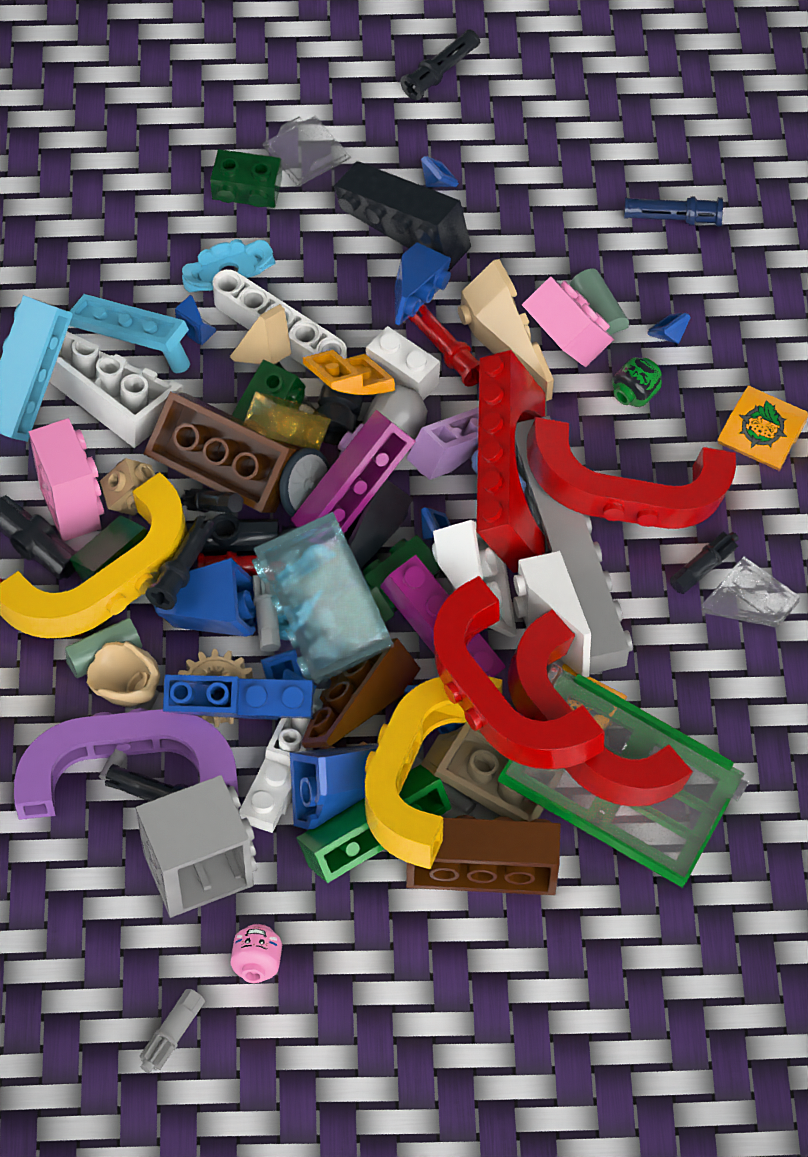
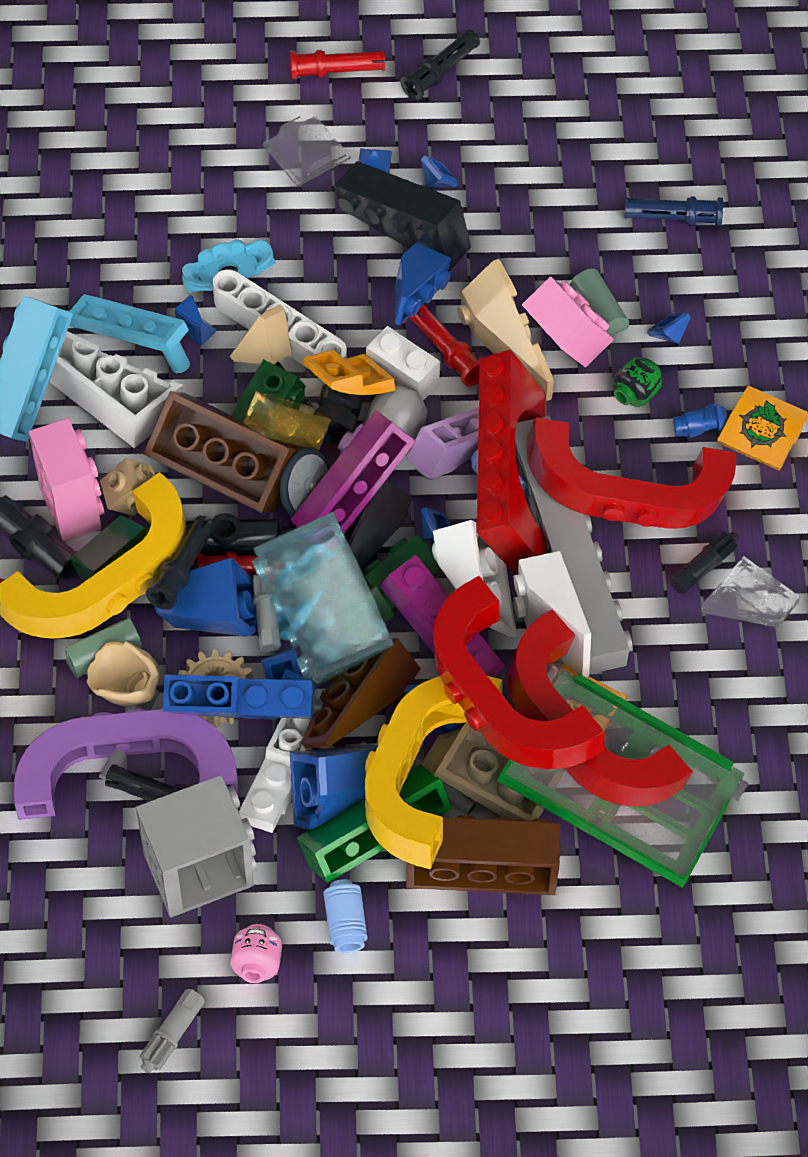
black piece [181,488,244,513] -> none
dark green brick [210,149,282,208] -> none
none -> red pin [289,50,385,80]
none -> light blue head [323,879,368,953]
none -> blue slope [359,148,392,173]
none -> blue arm [673,403,727,439]

